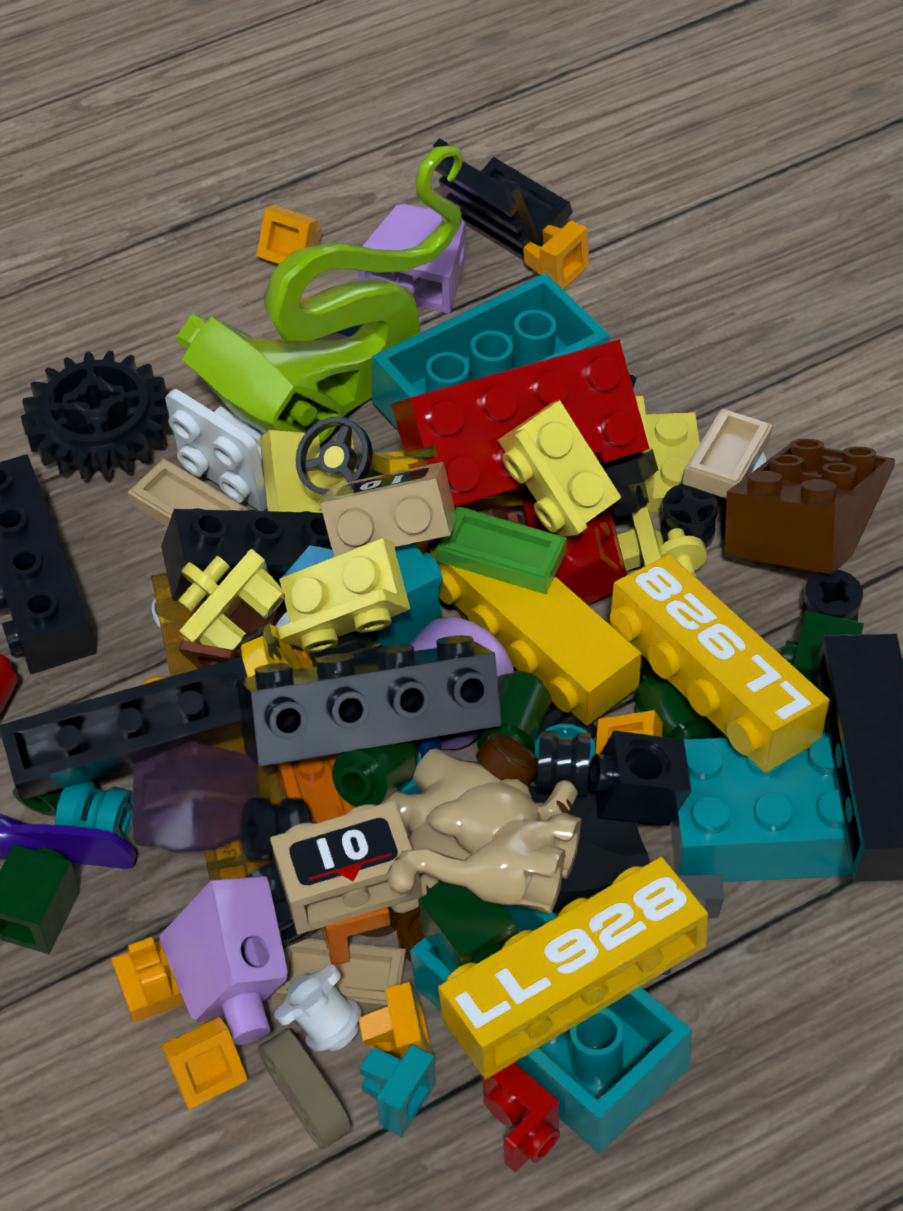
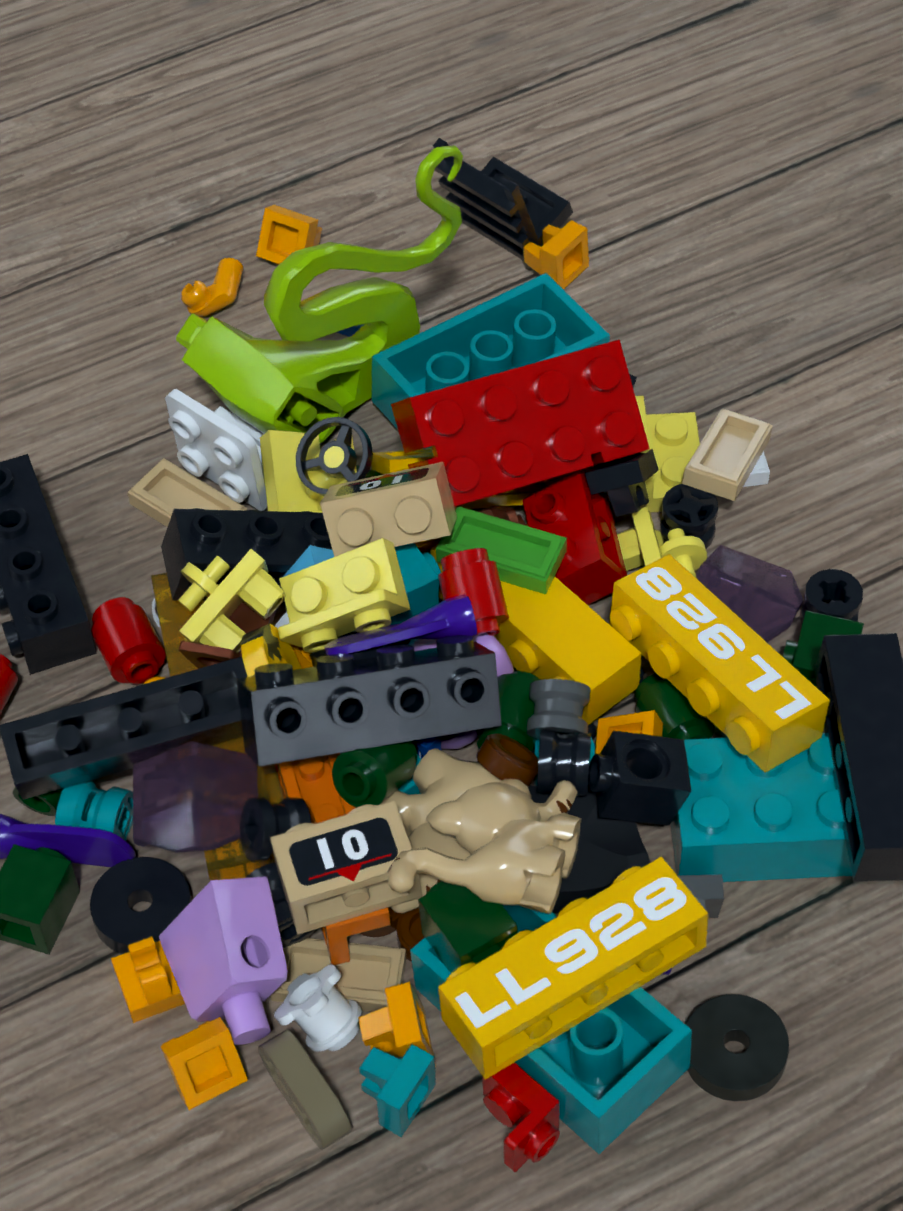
black gear [21,351,172,480] -> none
lavender torso [358,199,466,314] -> none
light yellow bracket [498,400,622,537] -> none
reddish brown slope [725,439,895,575] -> none
none -> black piece [90,857,192,954]
none -> red brick [91,597,166,684]
none -> light orange arm [181,258,243,317]
none -> dark purple piece [324,594,477,655]
none -> red brick [438,548,509,637]
none -> dark grey wheel [527,679,591,740]
none -> pearl dark grey piece [686,994,789,1101]
none -> clear purple slope [696,545,803,643]

